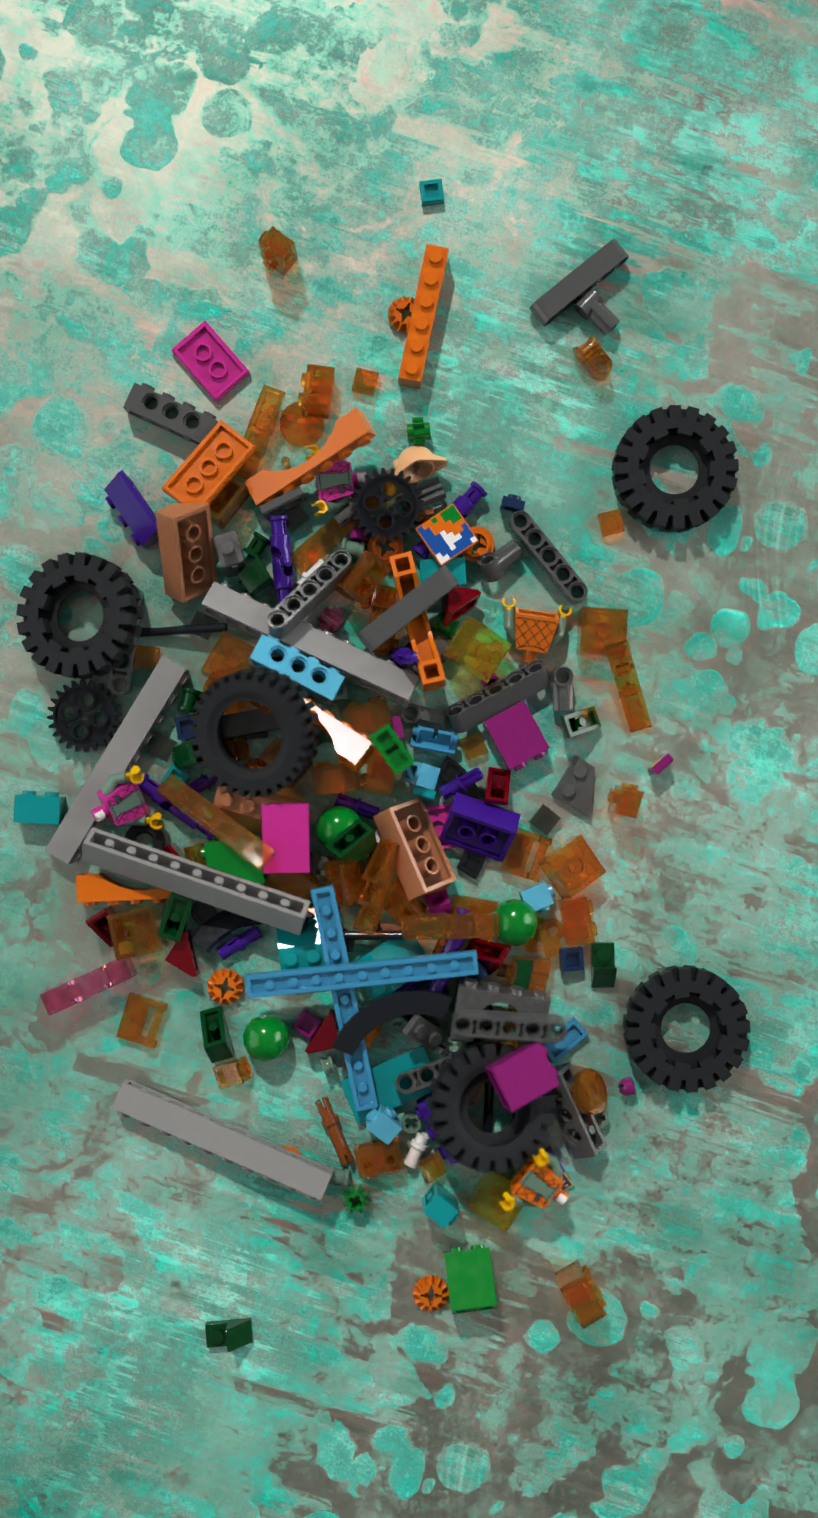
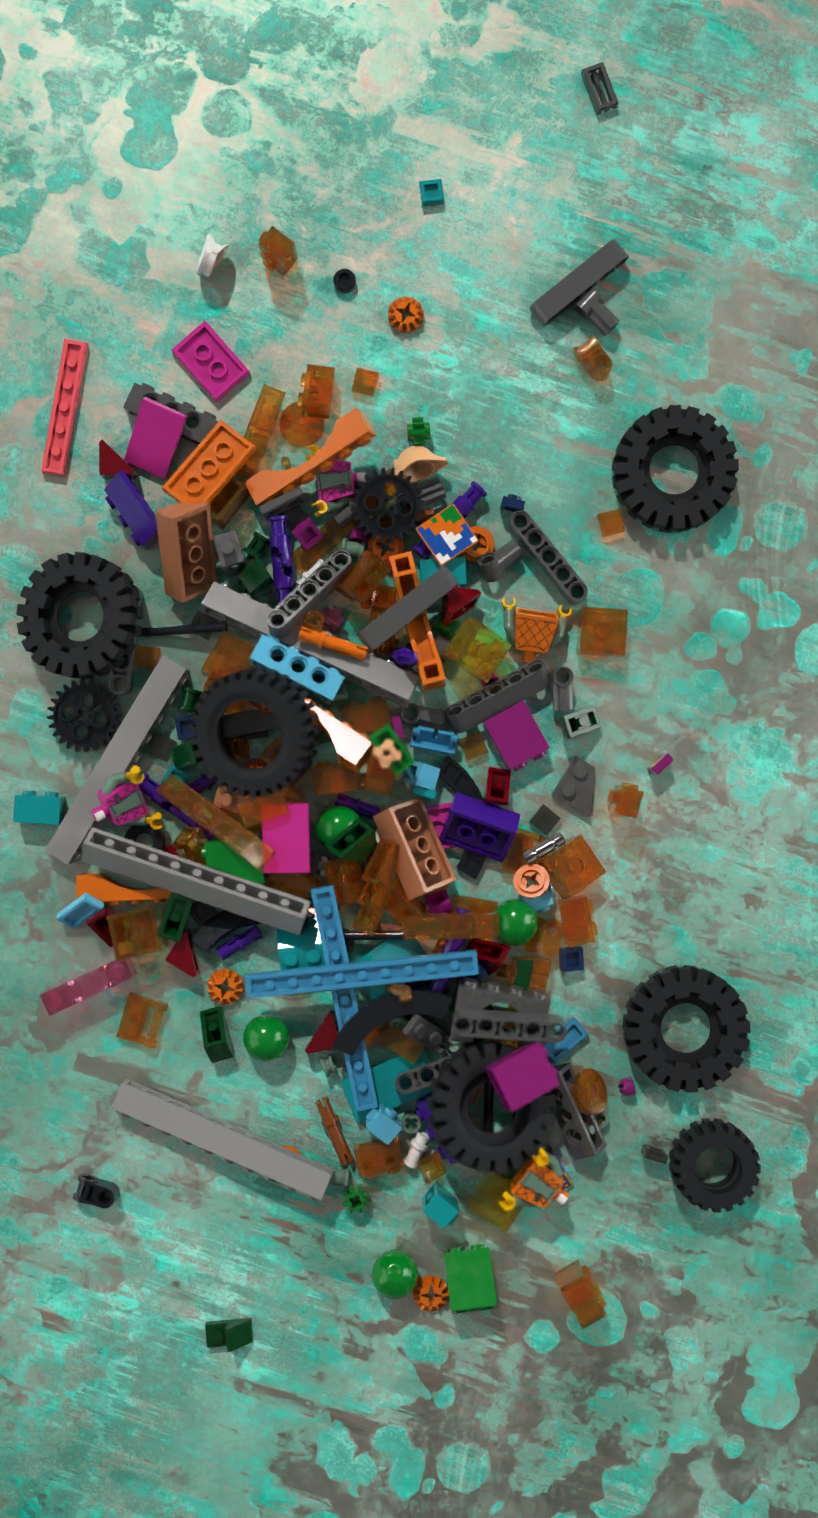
clear orange bracket [212,1056,252,1089] -> none
magenta tile [292,1008,323,1040] -> none
orange arch [398,244,449,389] -> none
dark purple axle [439,768,484,800] -> none
dark green slope [590,942,617,988] -> none
clear orange slope [605,640,652,733] -> none
none -> coral tile [41,339,88,477]
none -> medium azure tile [56,893,104,929]
none -> black piece [72,1174,120,1209]
none -> dark red slope [99,439,139,479]
none -> dark pink tile [124,397,187,479]
none -> clear orange tile [173,827,204,849]
none -> white piece [196,234,229,278]
none -> clear orange tile [237,790,290,828]
none -> magenta tile [291,517,324,551]
none -> orange pin [298,626,368,661]
none -> clear orange bush [303,611,324,632]
none -> black tile [333,269,356,294]
none -> green piece [371,1249,419,1299]
none -> light nougat plate [373,739,401,768]
none -> clear orange tile [376,1021,426,1064]
none -> clear orange arm [386,983,412,1002]
none -> orange gear [513,864,550,899]
none -> dark grey axle [523,833,566,864]
none -> dark grey tile [581,62,619,115]
none -> clear smoke tile [641,1144,668,1164]
none -> black tyre [668,1118,761,1212]

